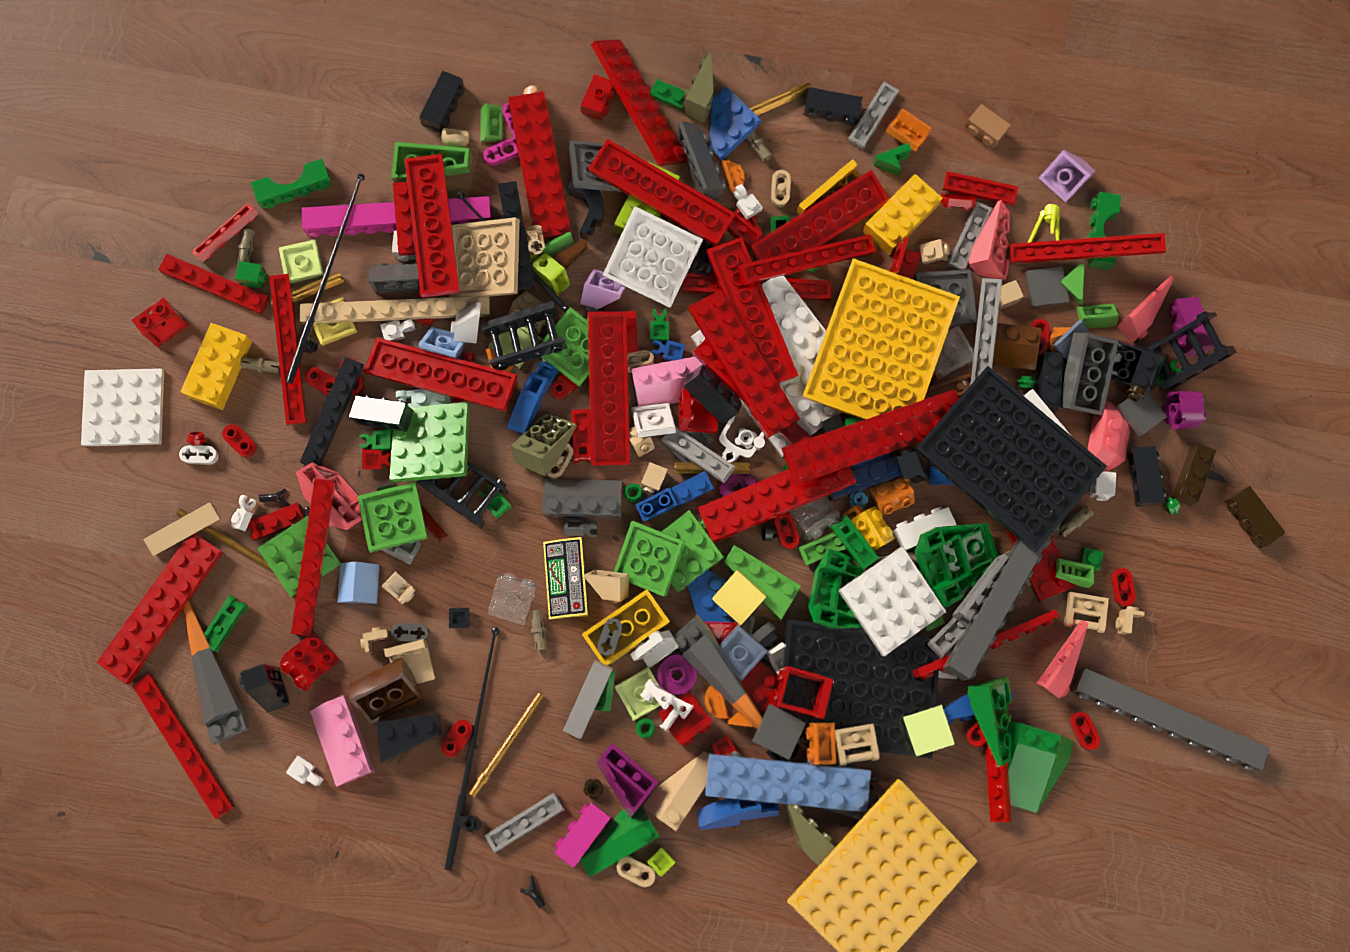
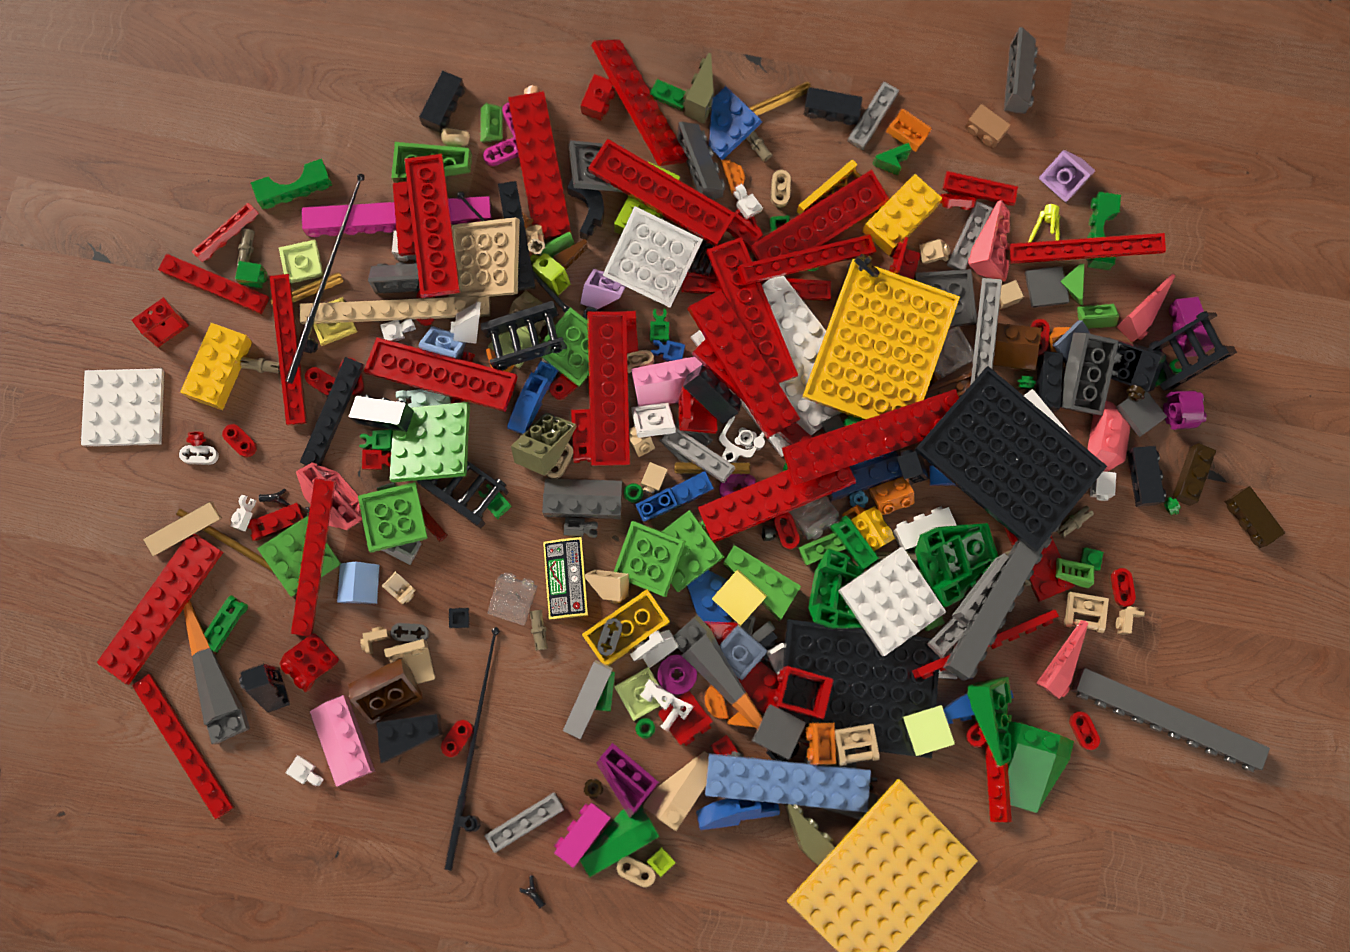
pearl gold bar [469,693,544,797] -> none
none -> black piece [854,254,879,277]
none -> dark grey slope [1004,27,1038,113]

